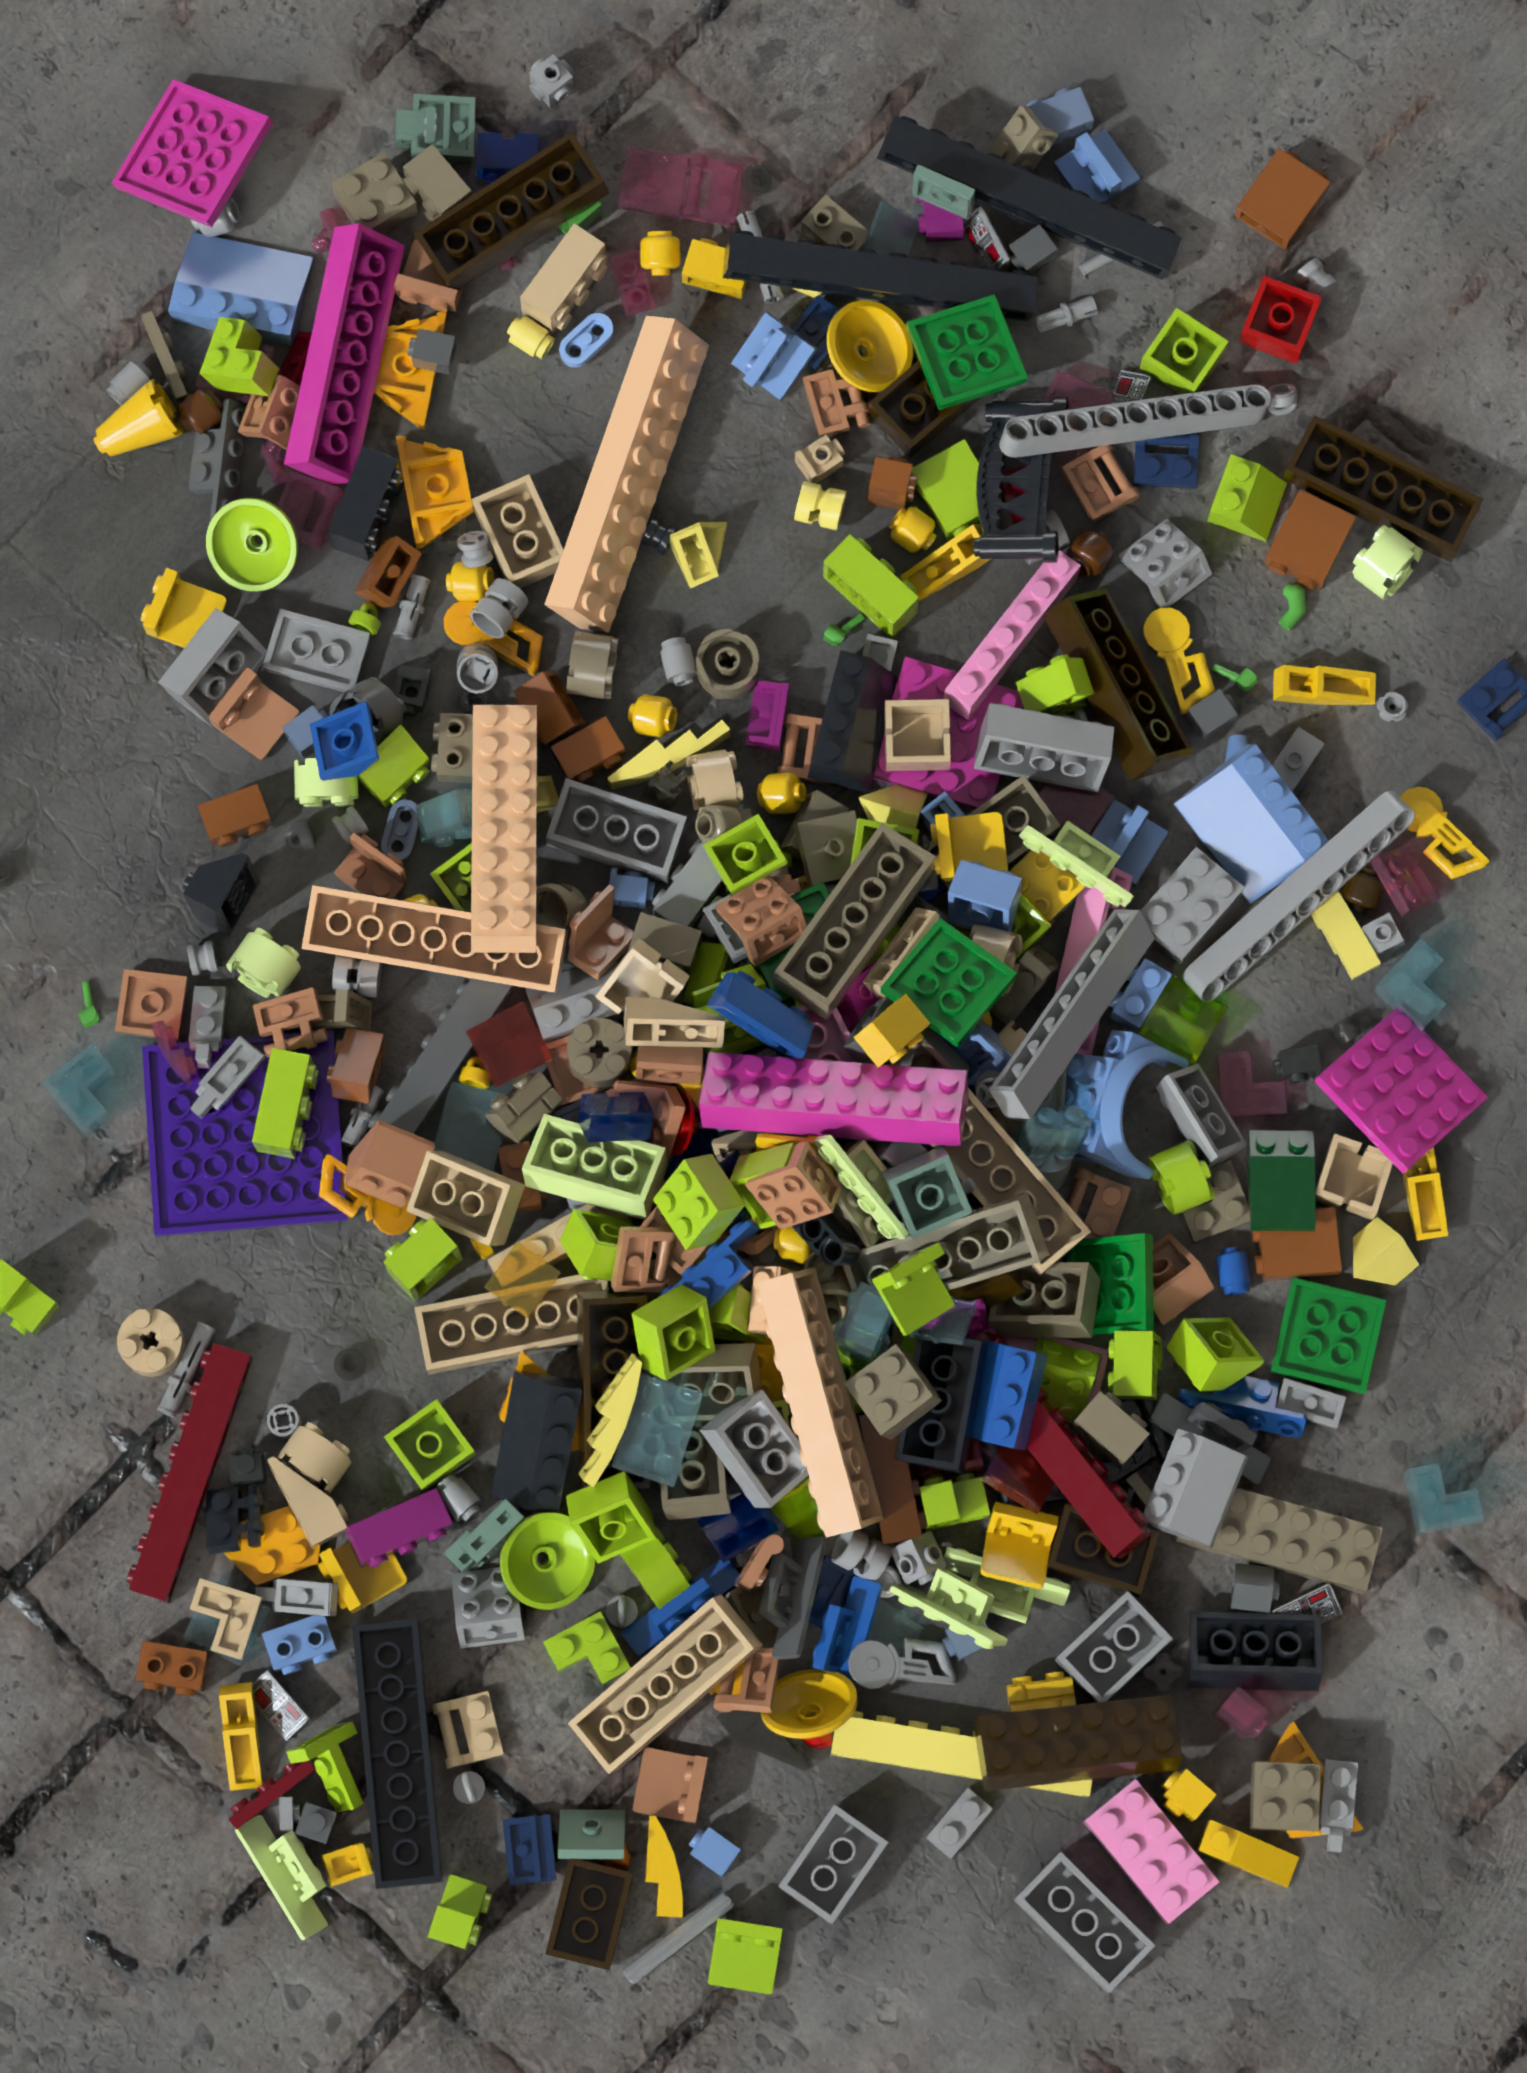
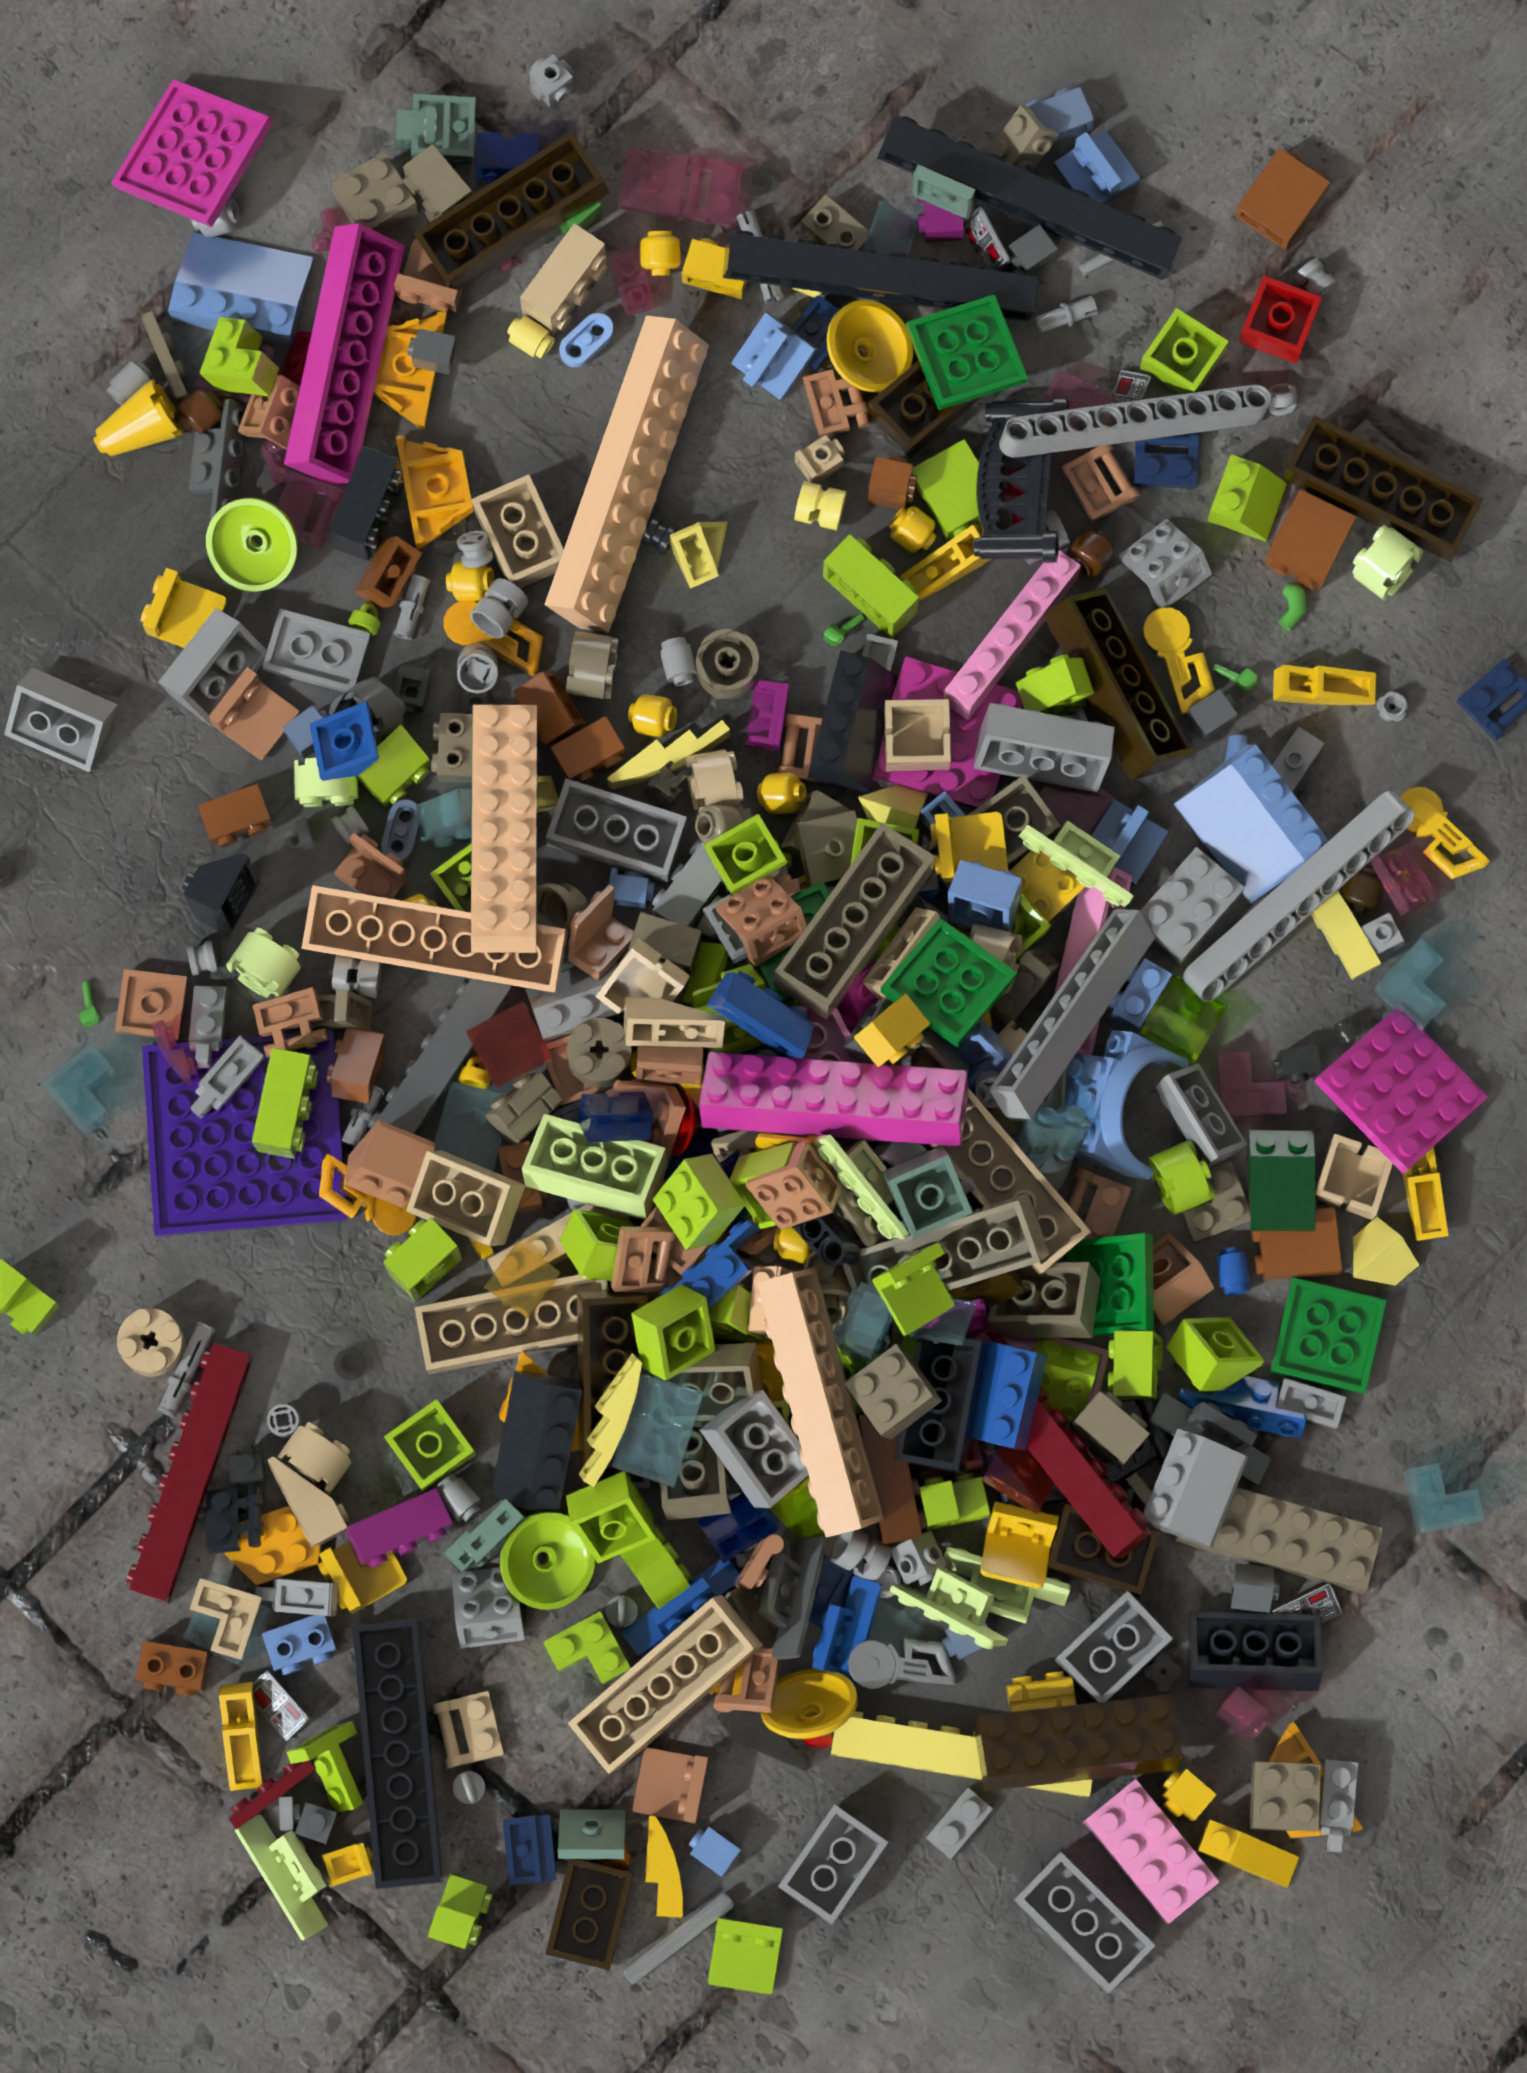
none -> light grey slope [4,667,118,772]

